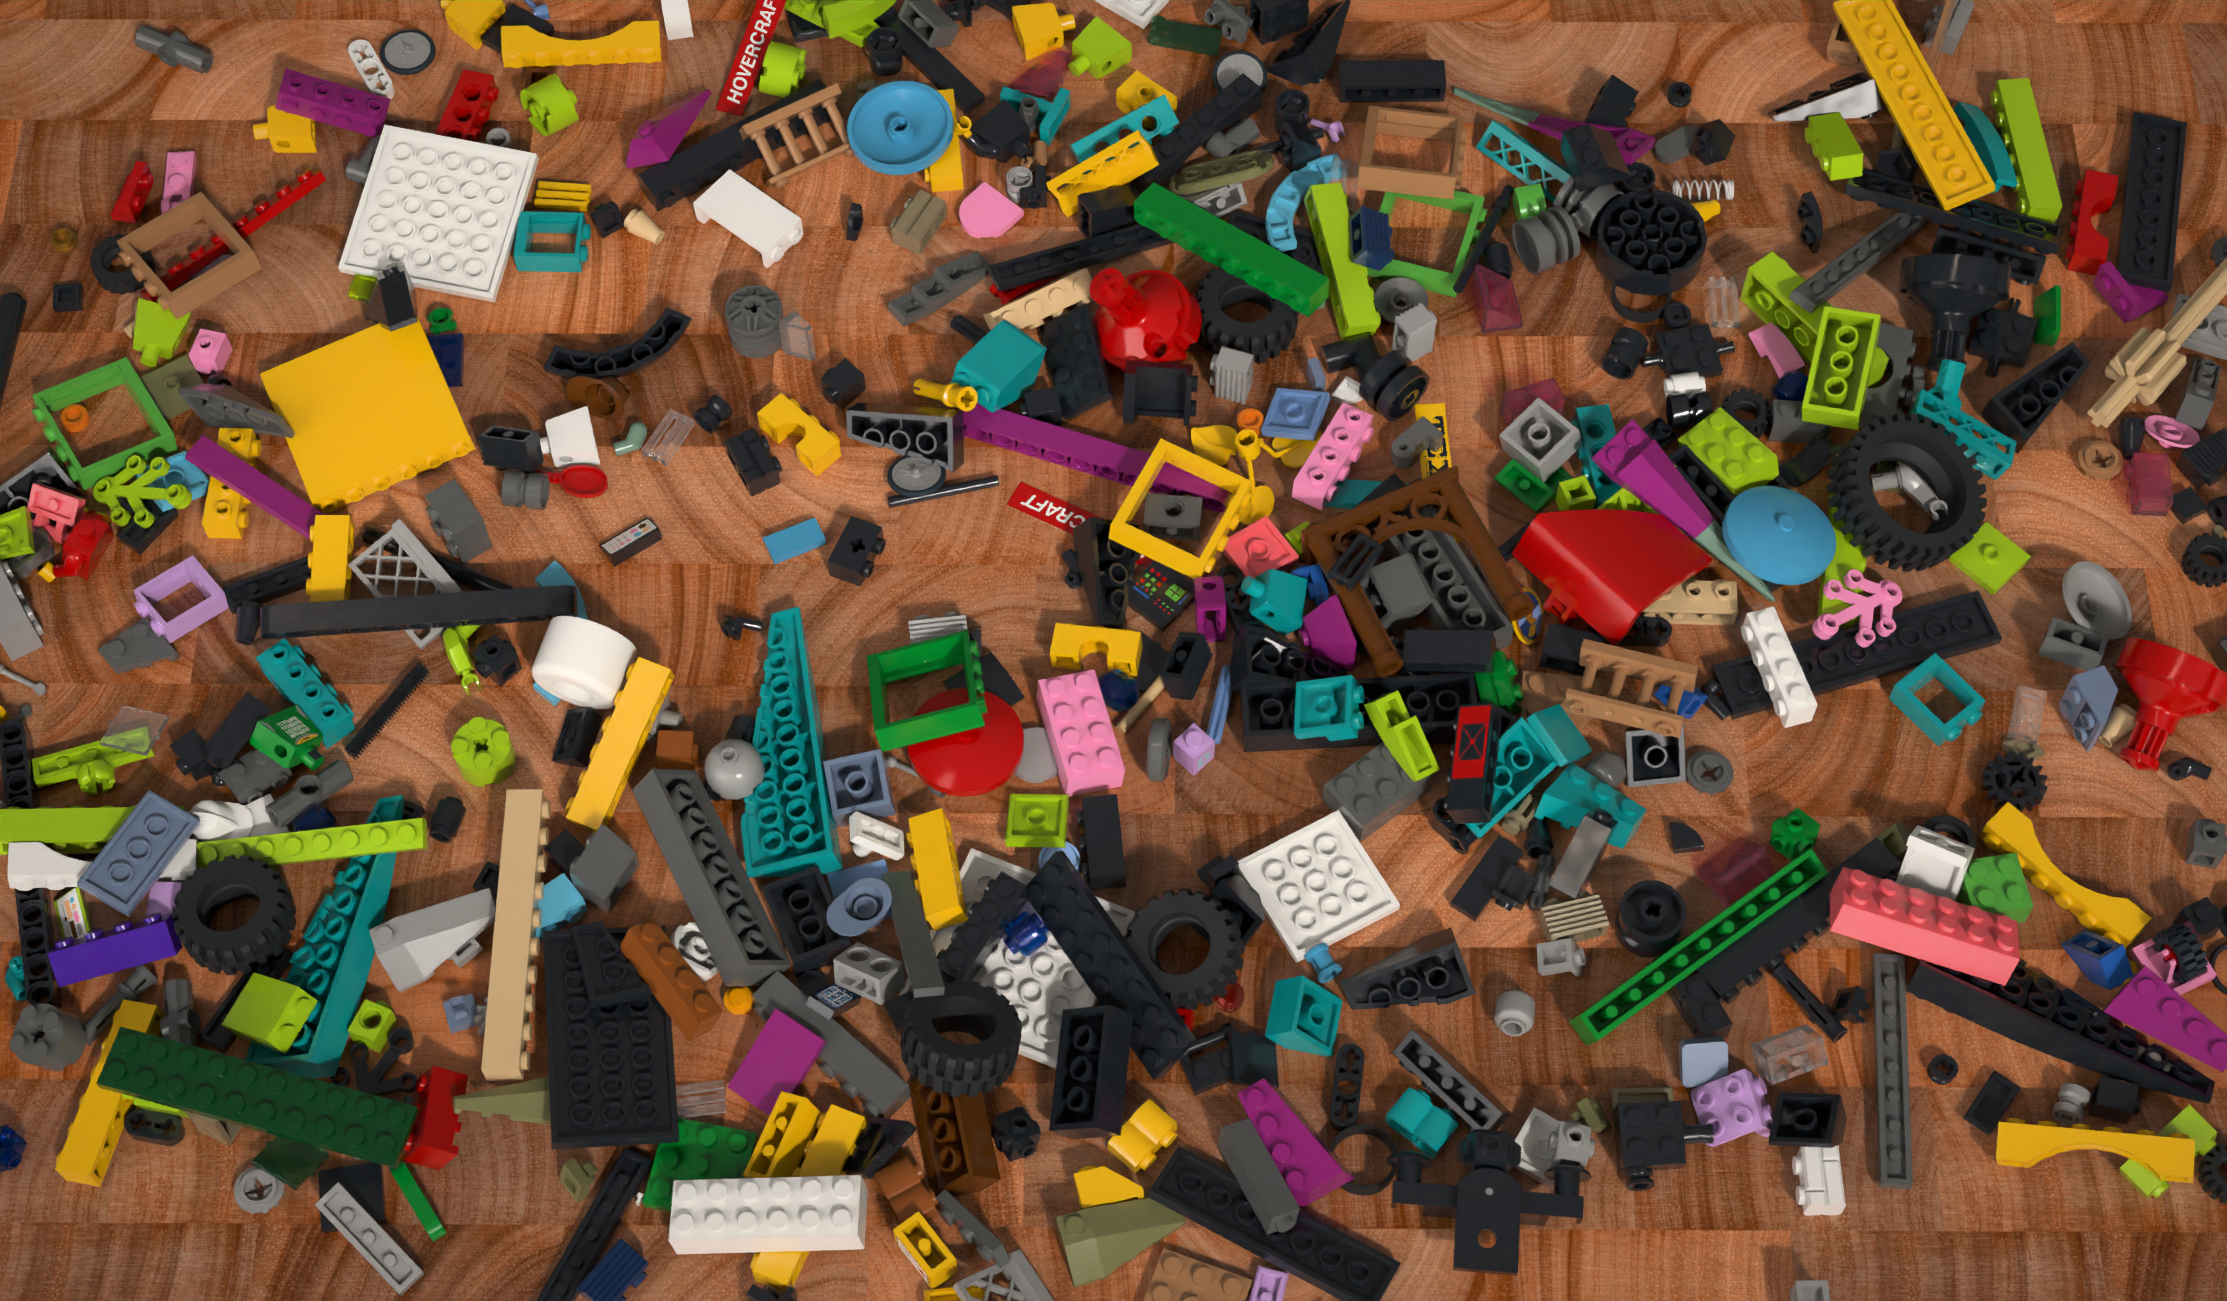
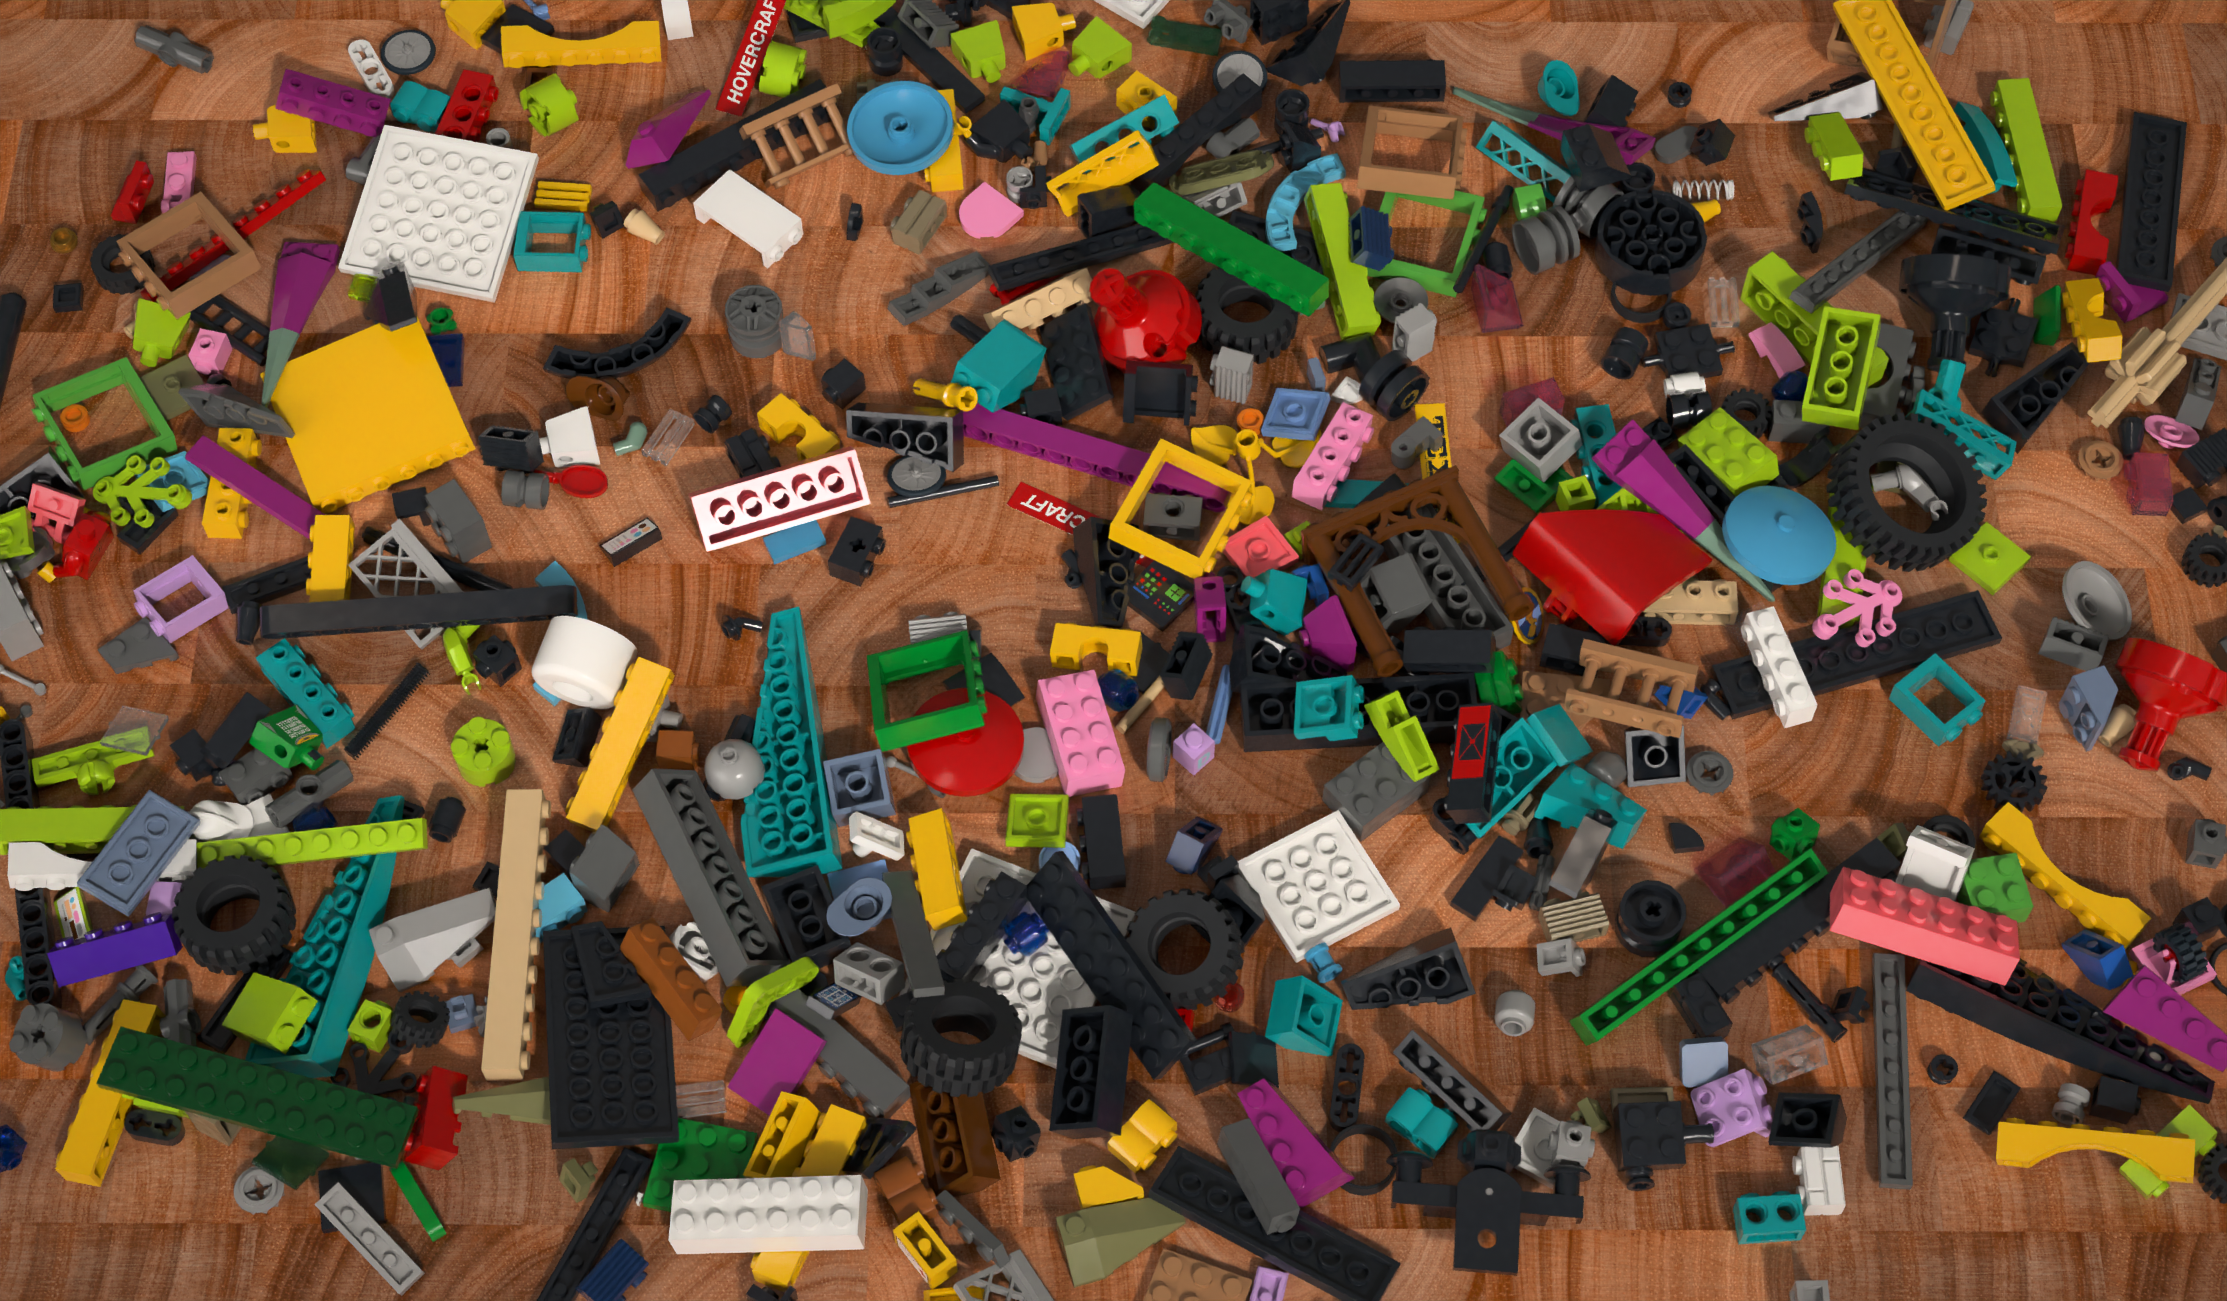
clear tile [1329,156,1360,215] -> none
none -> black bar [190,295,270,366]
none -> magenta plate [261,242,340,408]
none -> teal brick [390,81,451,132]
none -> black tyre [391,991,450,1048]
none -> black panel [392,486,432,526]
none -> brick [688,446,870,552]
none -> lime beam [727,956,819,1048]
none -> lime torso [950,20,1006,83]
none -> dark blue slope [1165,816,1223,875]
none -> teal piece [1537,60,1580,116]
none -> teal brick [1733,1191,1806,1245]
none -> yellow arch [2061,278,2122,363]

